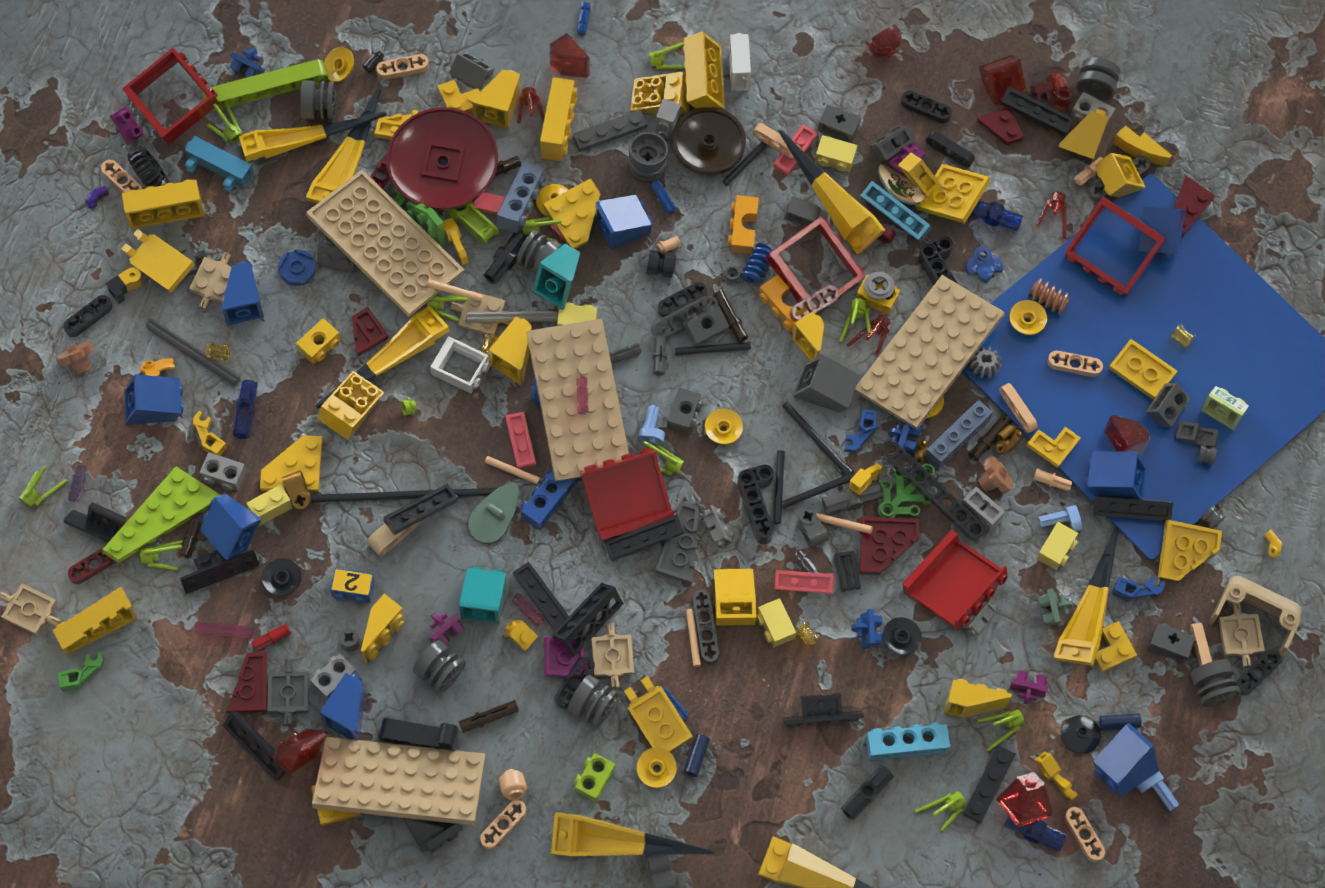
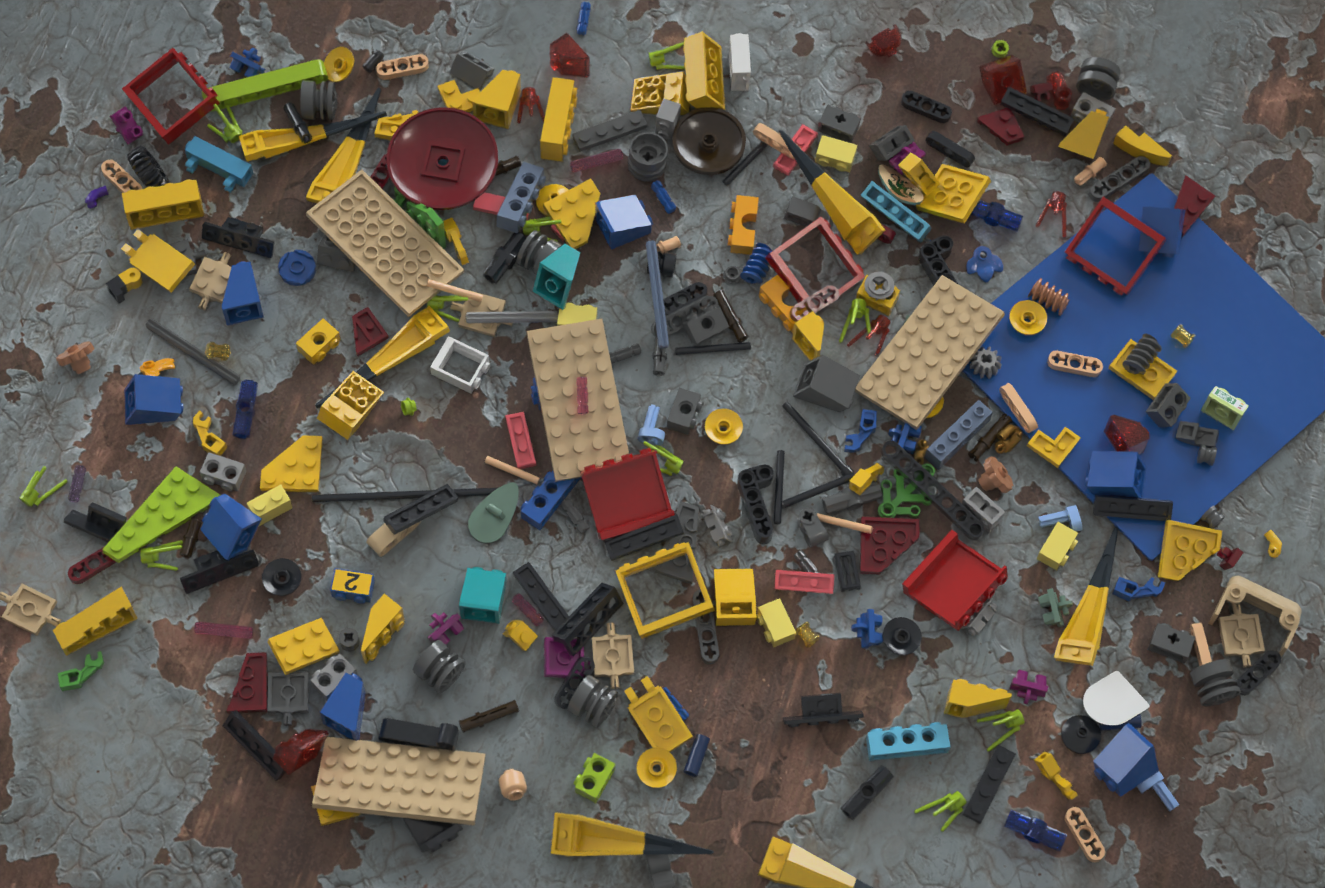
black beam [63,295,112,337] -> none
red axle [251,623,291,651] -> none
pearl gold piece [282,470,311,509] -> none
lime piece [448,203,499,245] -> none
clear yellow bush [478,333,498,358] -> none
light nougat beam [480,800,526,850] -> none
yellow slope [489,316,532,386] -> none
light nougat bar [686,609,701,667] -> none
clear red slope [996,772,1053,828] -> none
light nougat axle [1033,468,1072,491] -> none
yellow slope [1095,153,1146,198] -> none
yellow plate [1095,621,1137,673] -> none
none -> black bracket [201,217,274,258]
none -> yellow plate [268,618,339,675]
none -> black pin [283,102,312,143]
none -> clear pink axle [570,149,623,172]
none -> yellow window [615,542,715,639]
none -> sand blue axle [646,241,669,348]
none -> lime bush [992,40,1009,58]
none -> white sticker [1083,671,1149,725]
none -> dark grey piece [1123,333,1162,375]
none -> dark red tile [1217,547,1244,570]

